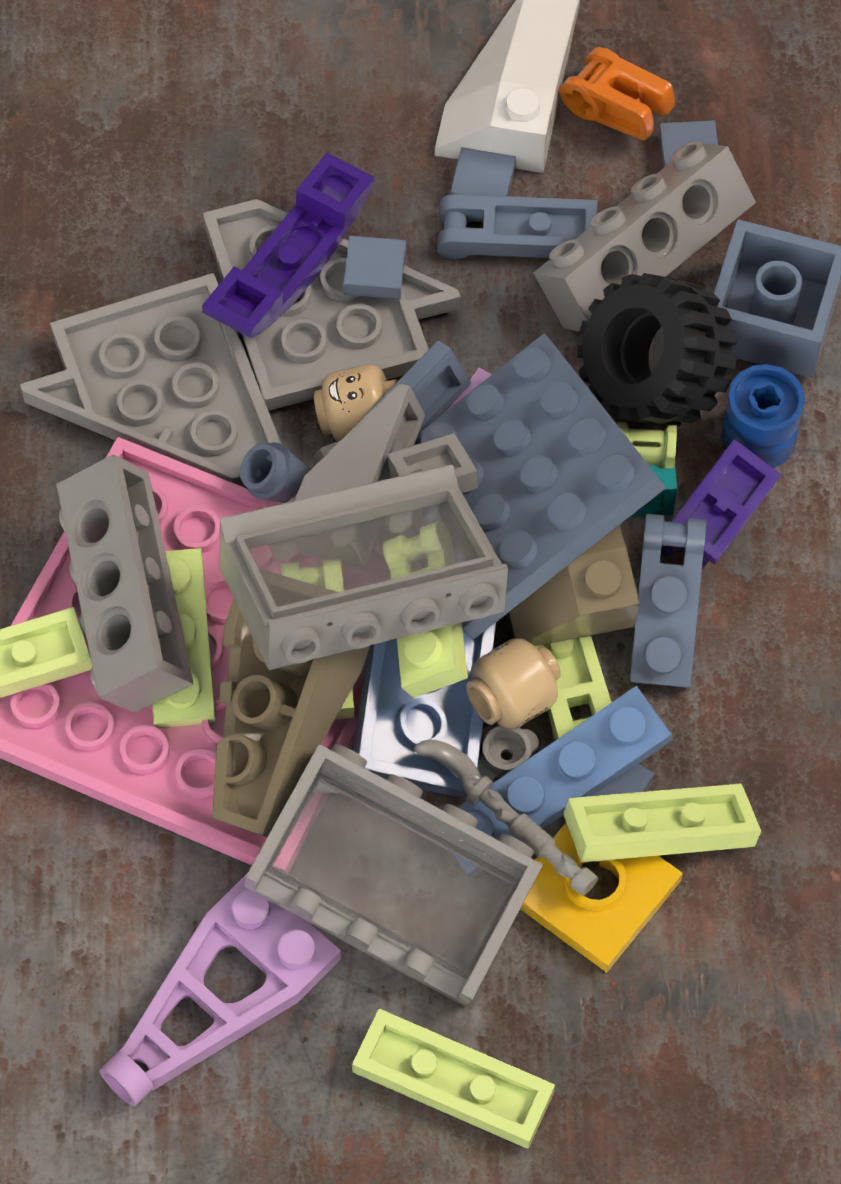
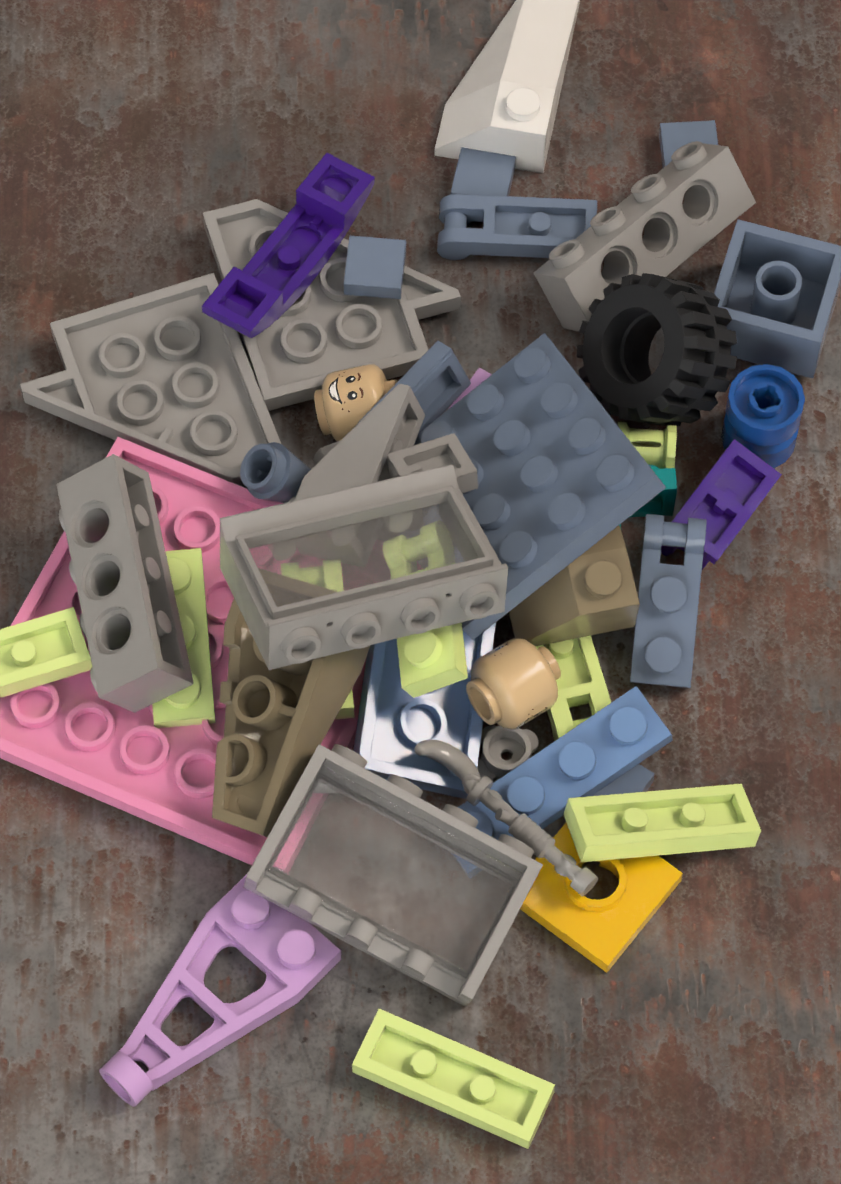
orange piece [559,47,675,141] -> none

